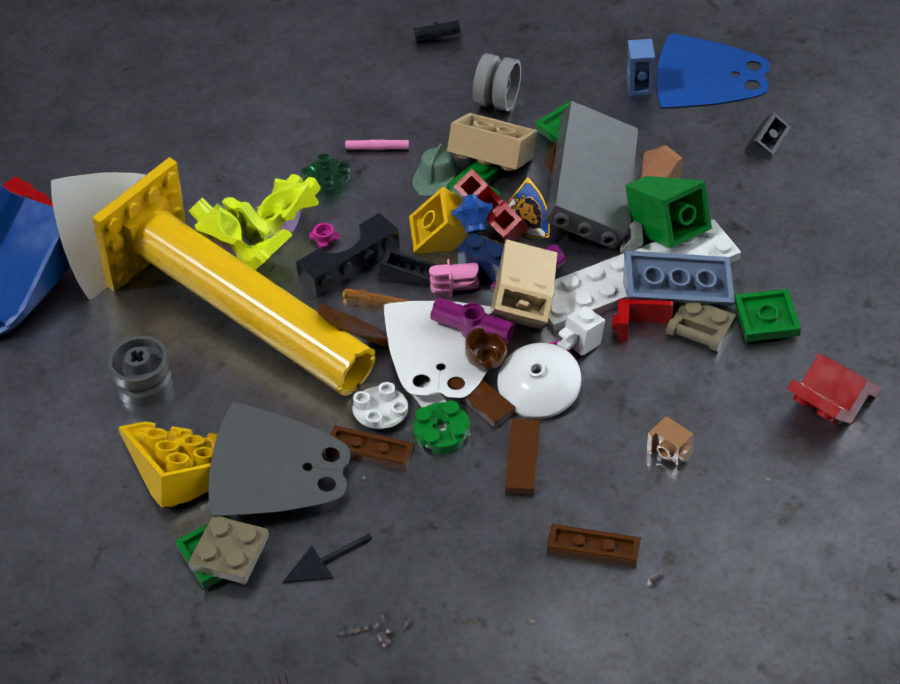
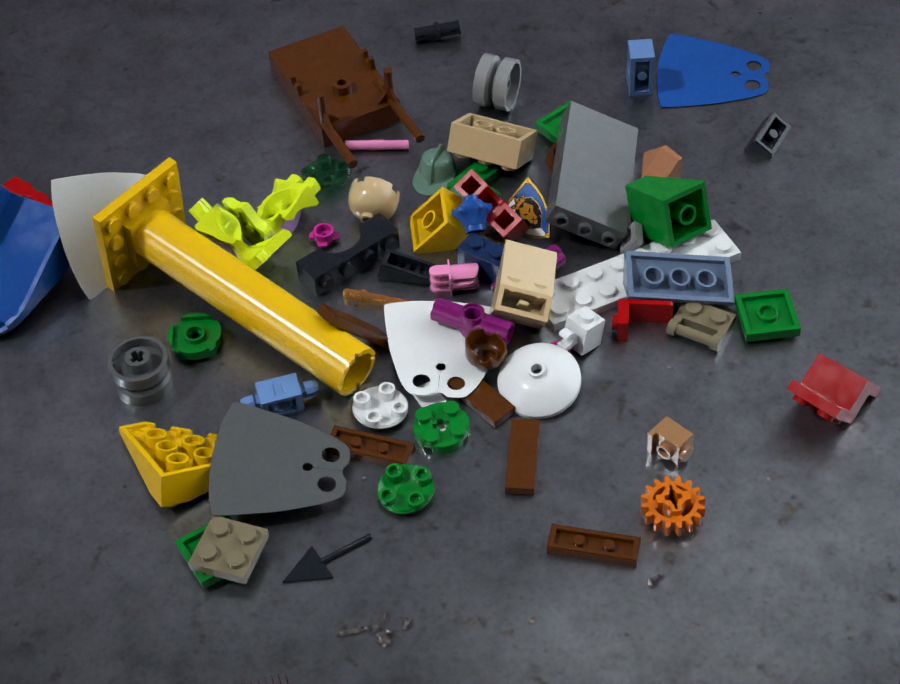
none -> green plate [167,313,223,360]
none -> medium blue piece [240,373,319,416]
none -> reddish brown piece [268,26,425,168]
none -> tan cylinder [348,176,400,223]
none -> green dish [377,463,435,514]
none -> orange gear [640,476,706,536]

